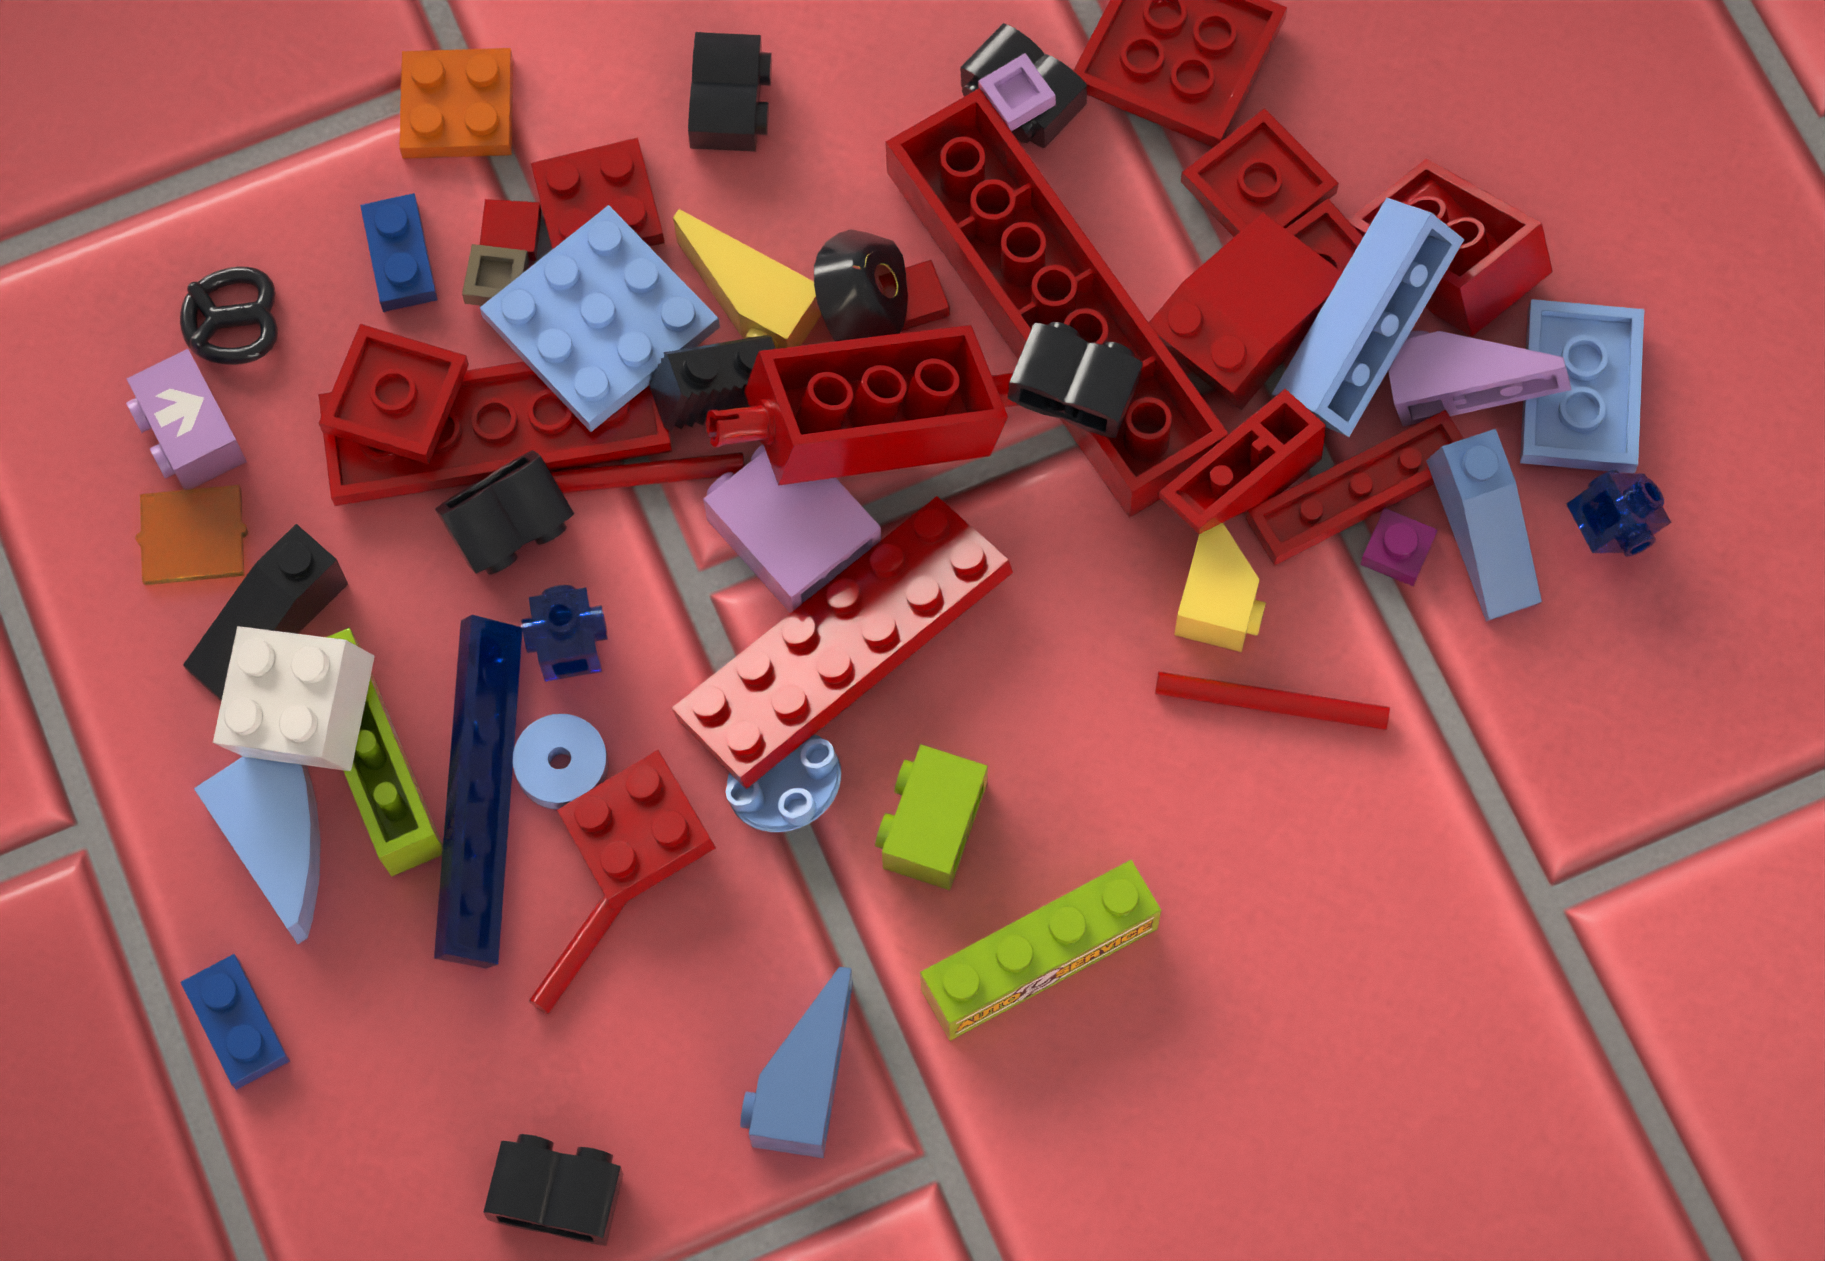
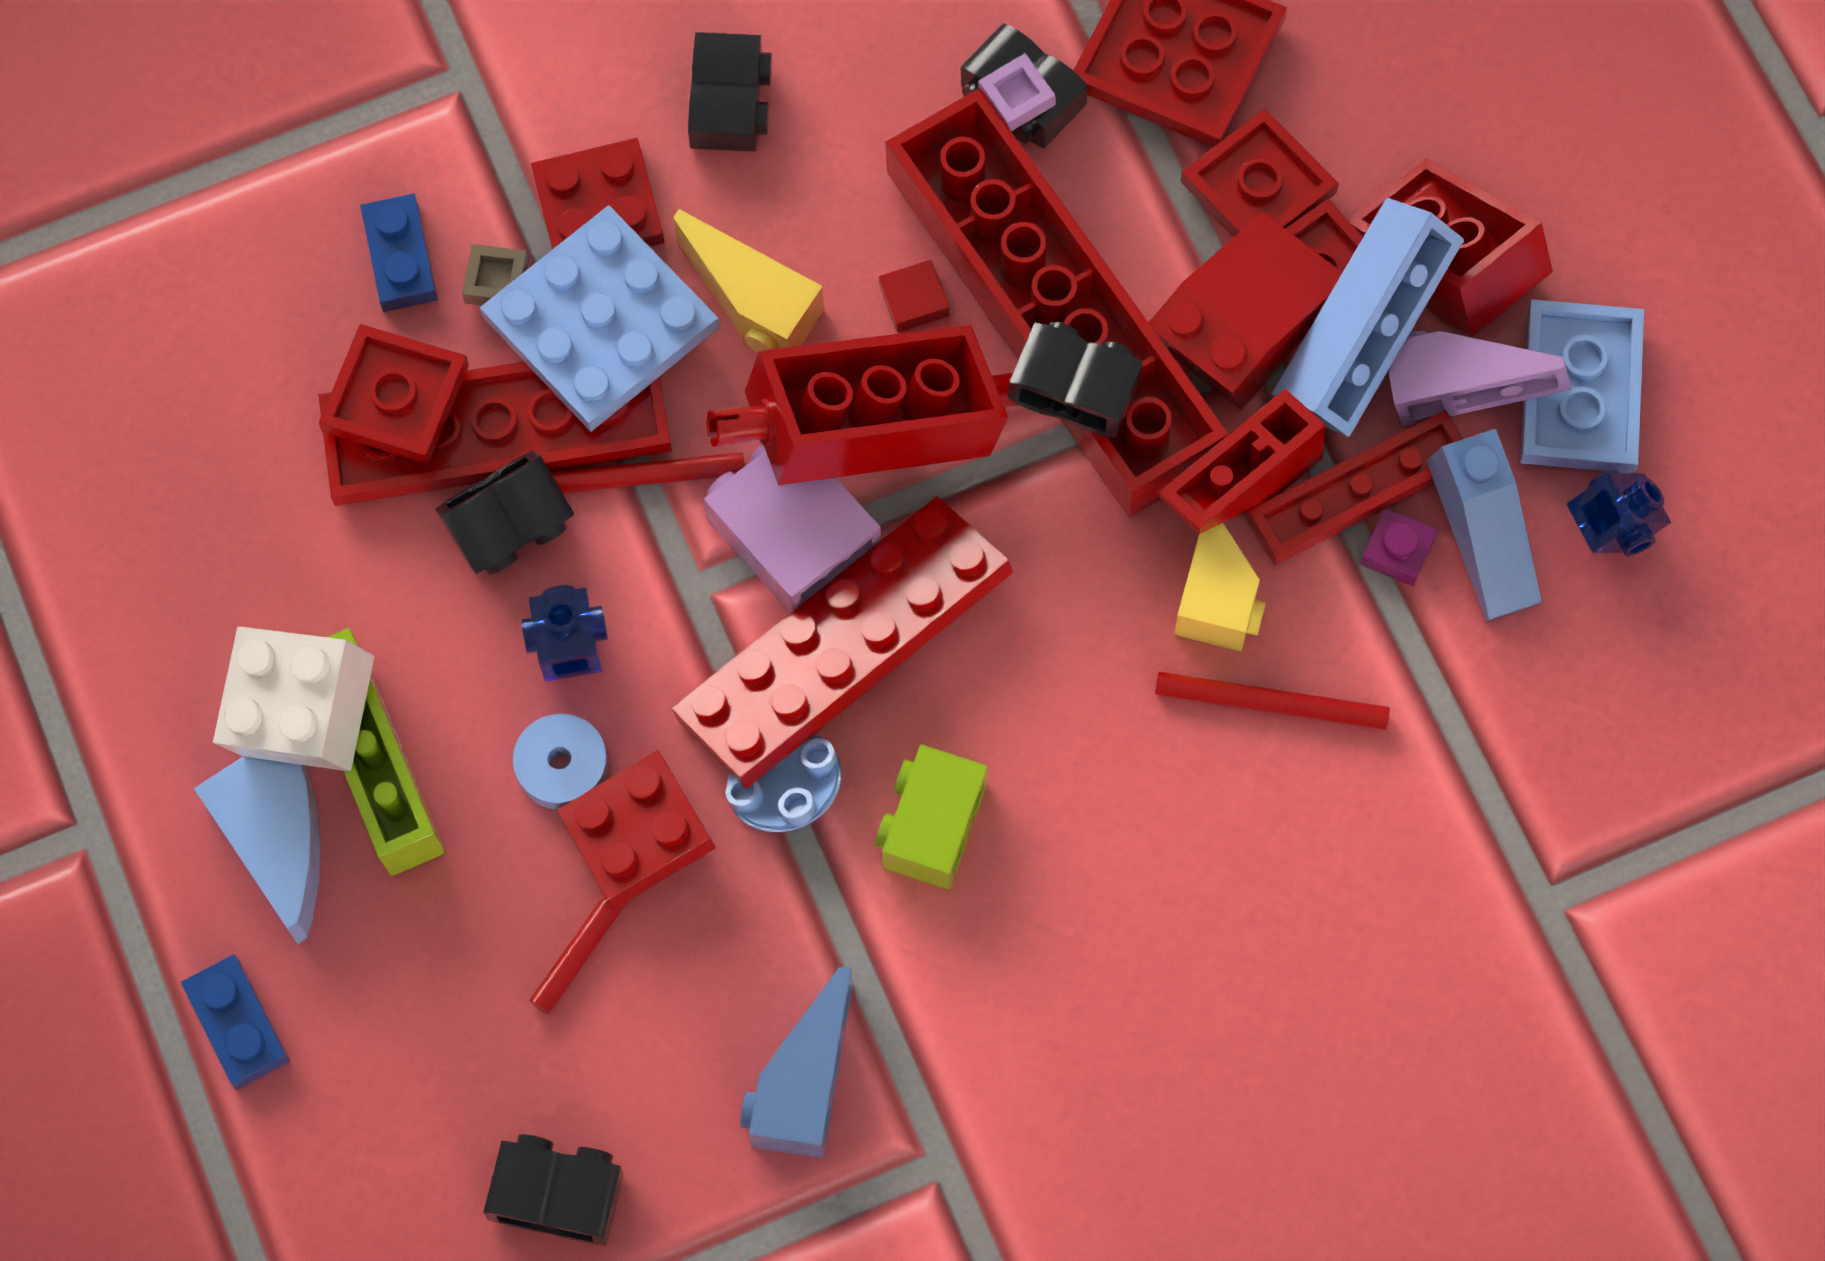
lavender brick [126,349,247,492] -> none
clear yellow piece [135,485,248,585] -> none
black piece [180,266,278,365] -> none
black slope [183,524,348,701] -> none
orange plate [399,48,513,159] -> none
clear blue plate [434,615,523,969] -> none
red tile [479,199,542,261] -> none
black brick [650,335,776,431] -> none
black piece [814,230,908,341] -> none
lime brick [920,859,1161,1041] -> none

